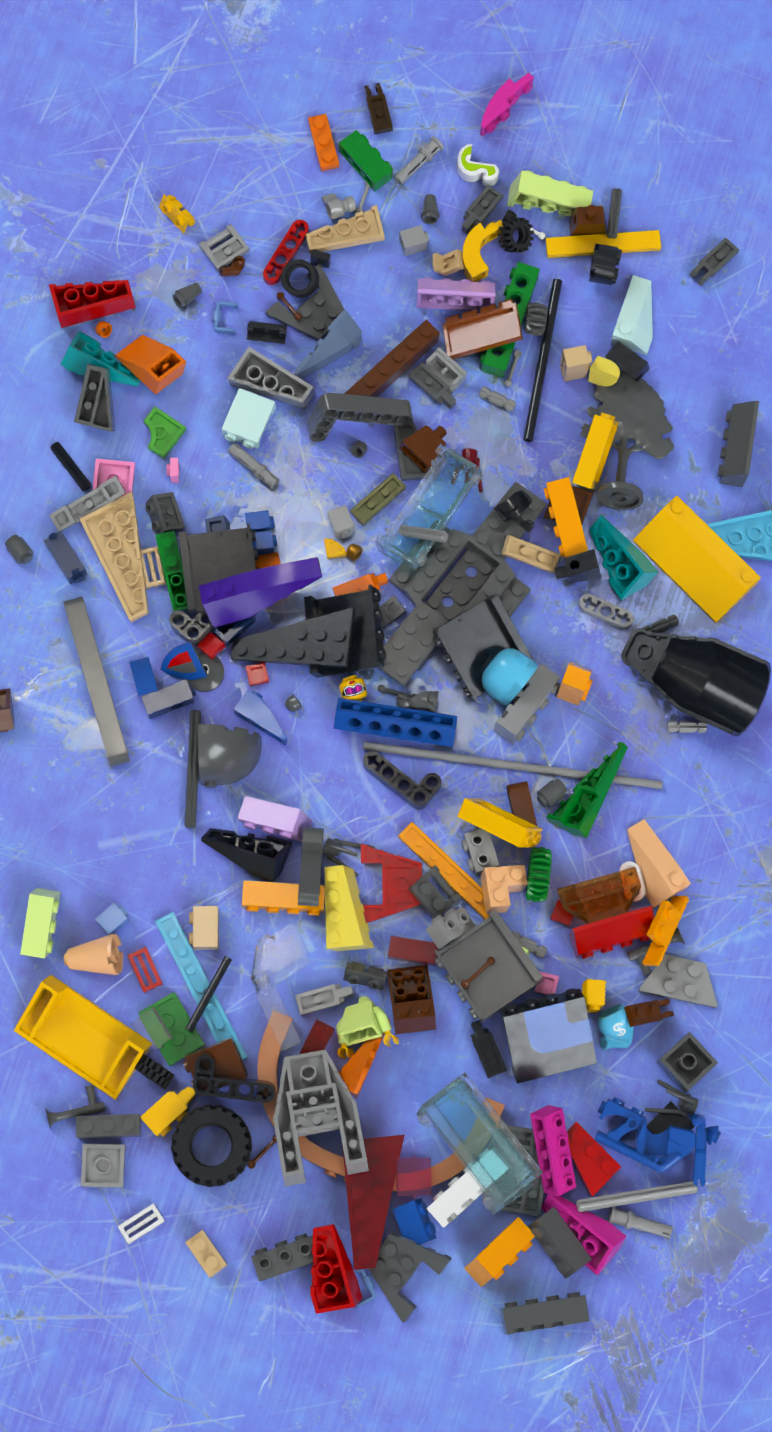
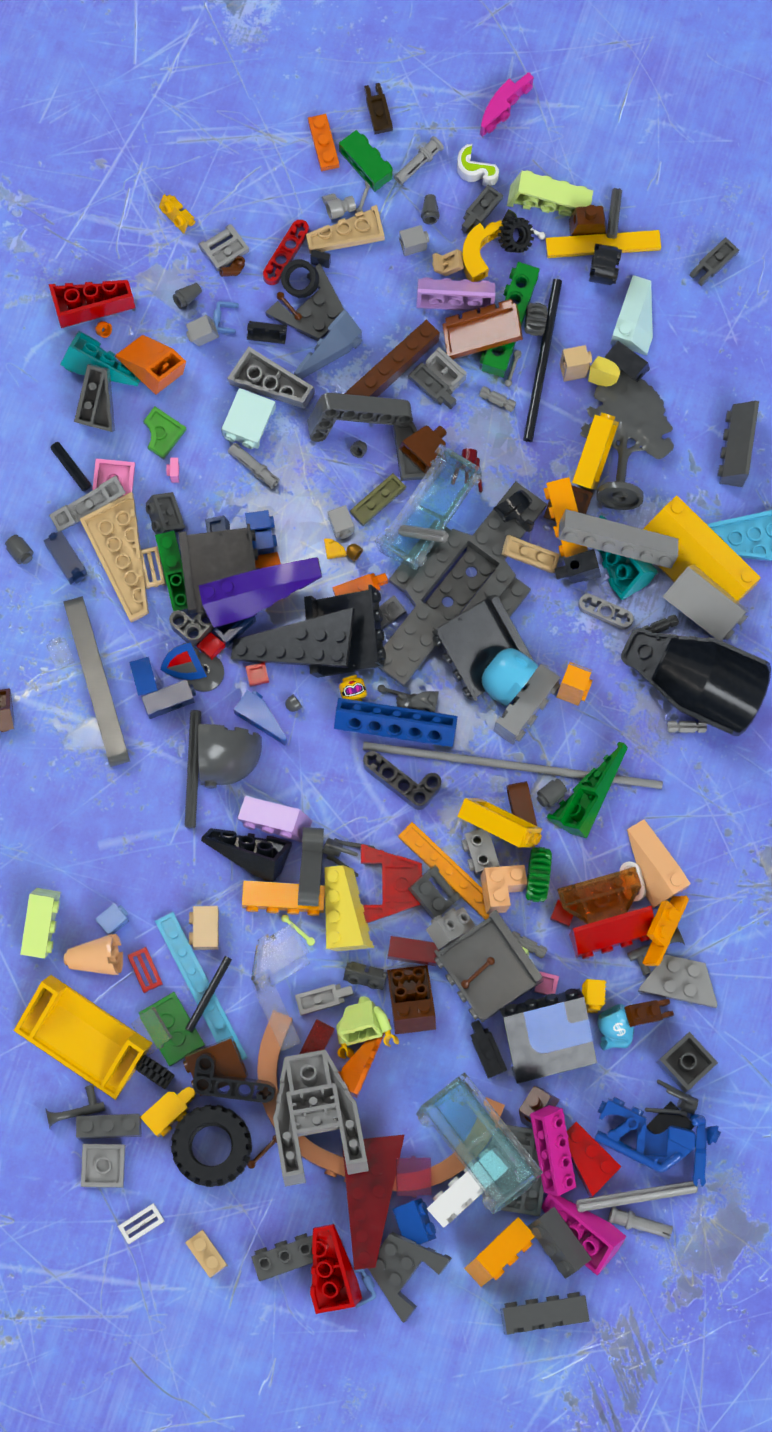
none -> light grey brick [186,315,219,346]
none -> yellowish green hinge [281,914,315,946]
none -> torso [519,1086,560,1129]
none -> light grey brick [558,509,678,569]
none -> light grey slope [663,565,749,641]

